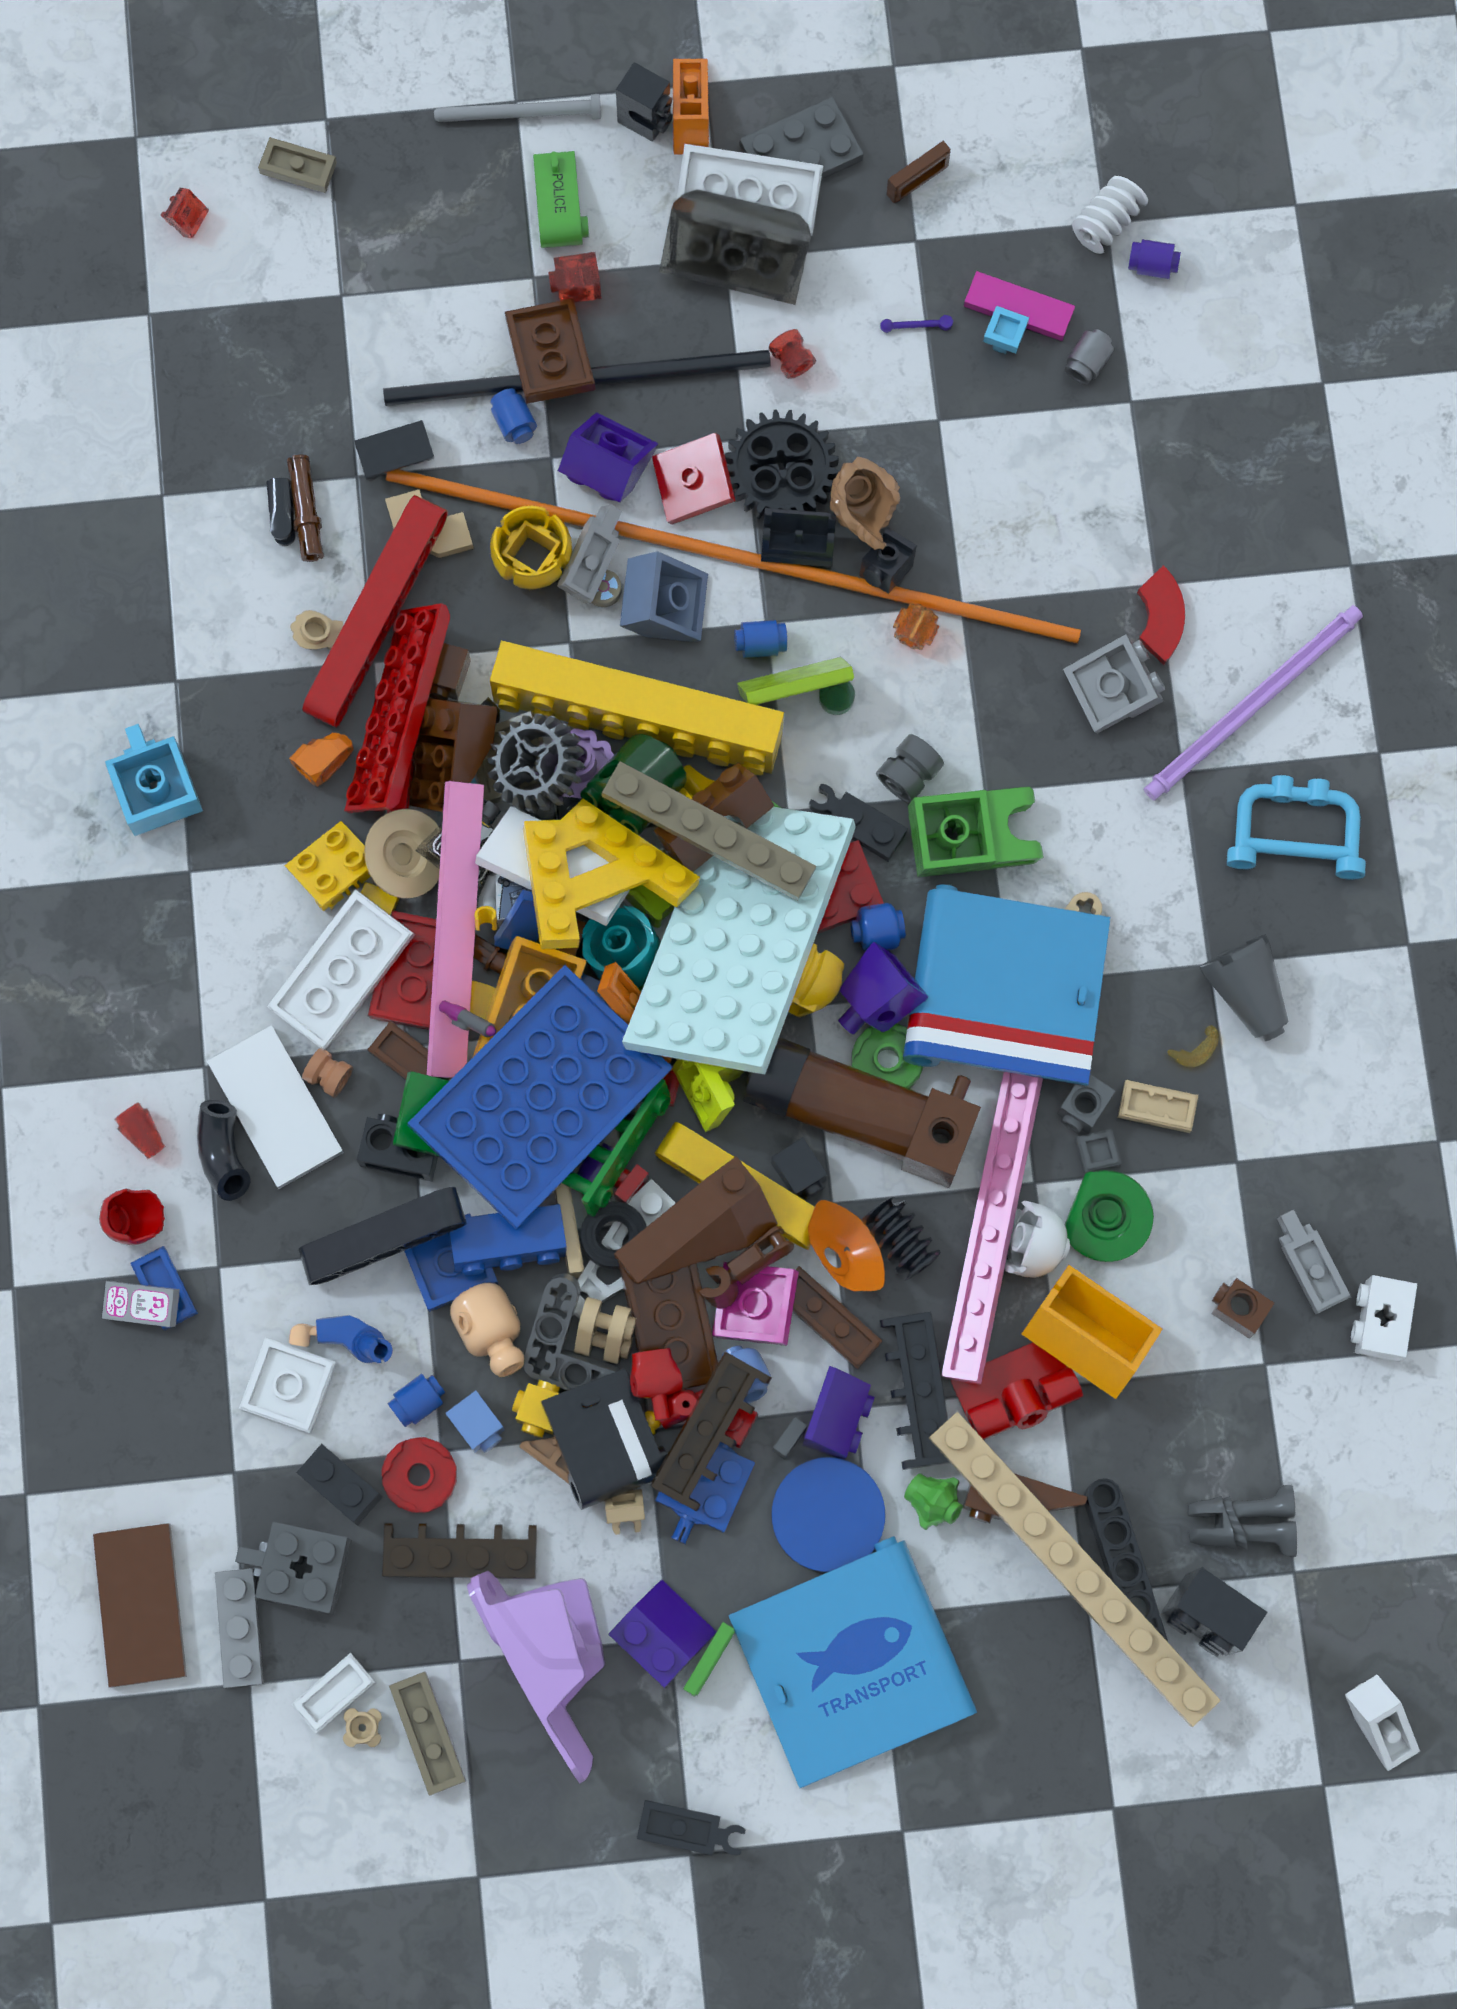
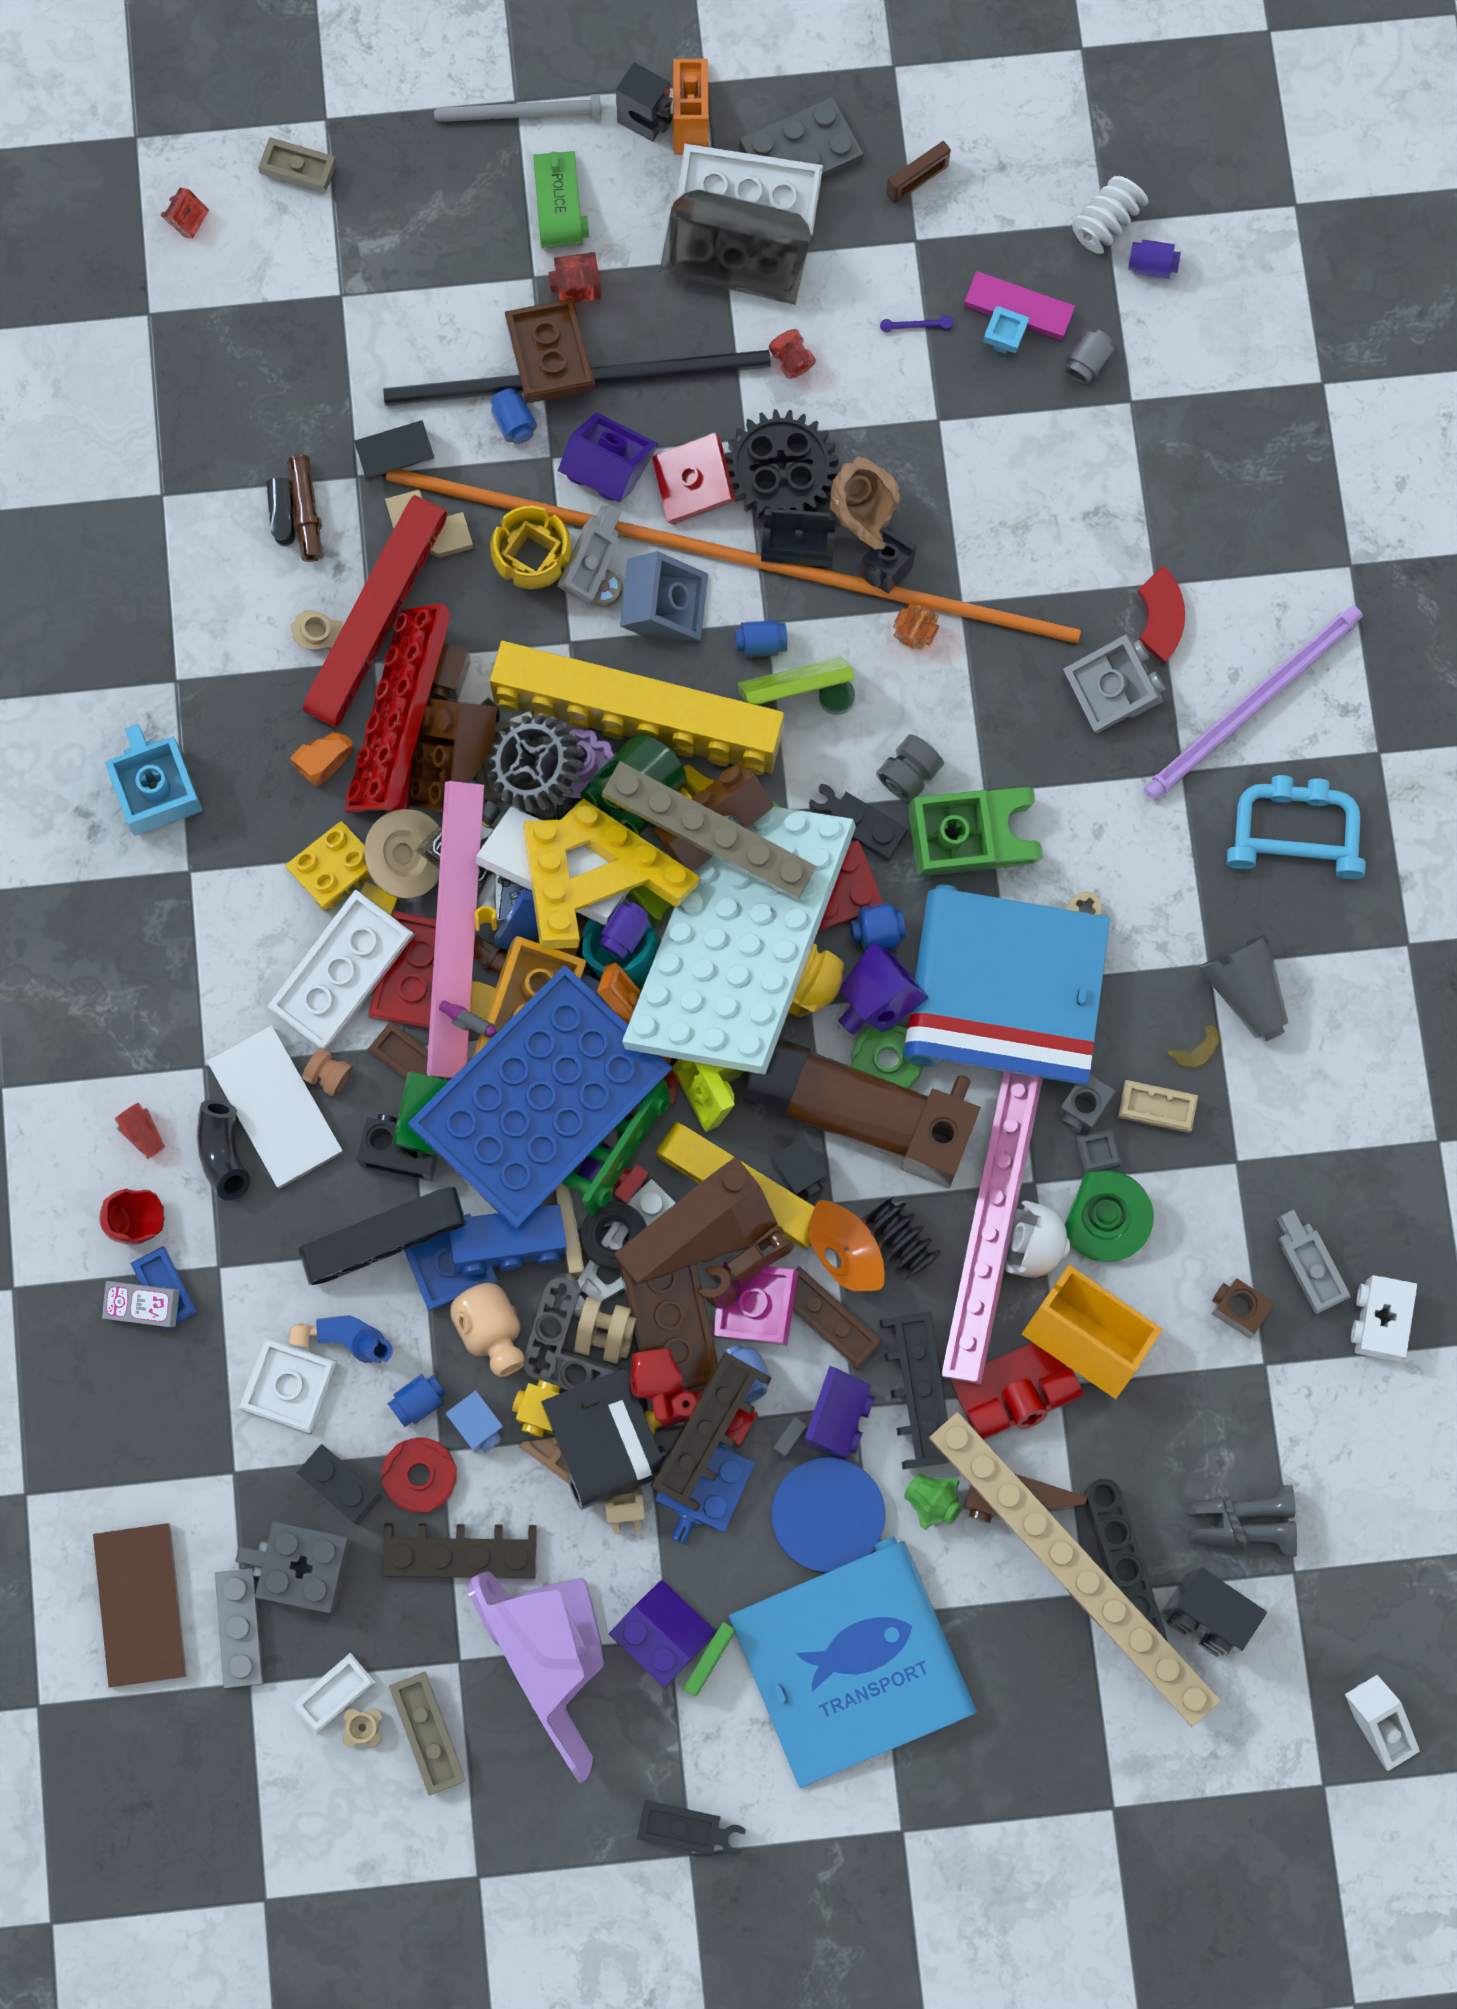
none -> dark purple brick [599,902,651,960]

